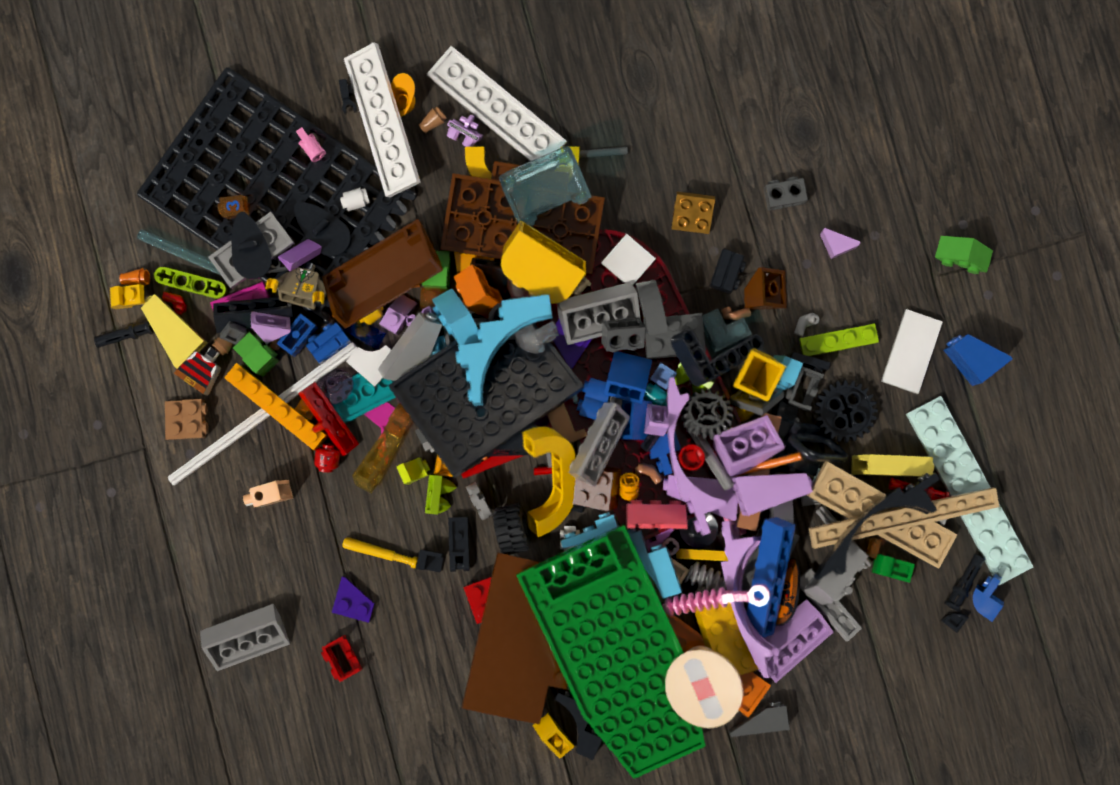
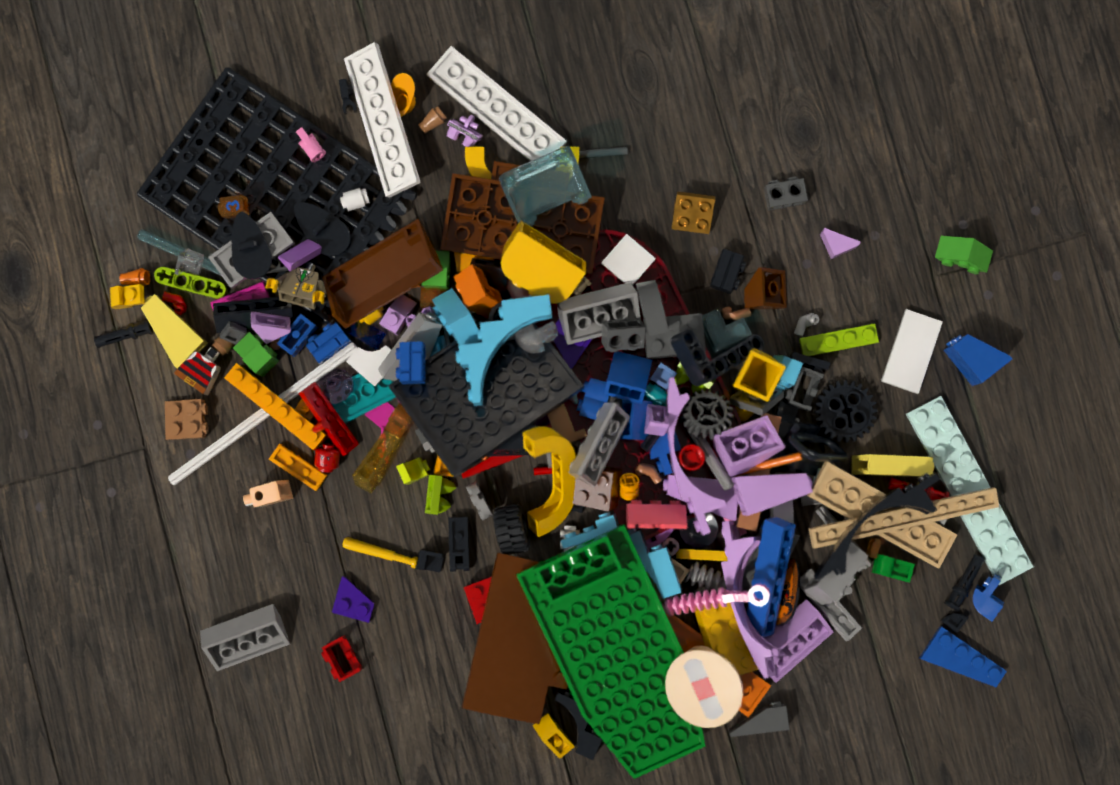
none -> clear panel [175,248,204,276]
none -> light orange tile [269,443,328,491]
none -> blue brick [396,342,425,384]
none -> blue wing [919,626,1007,687]

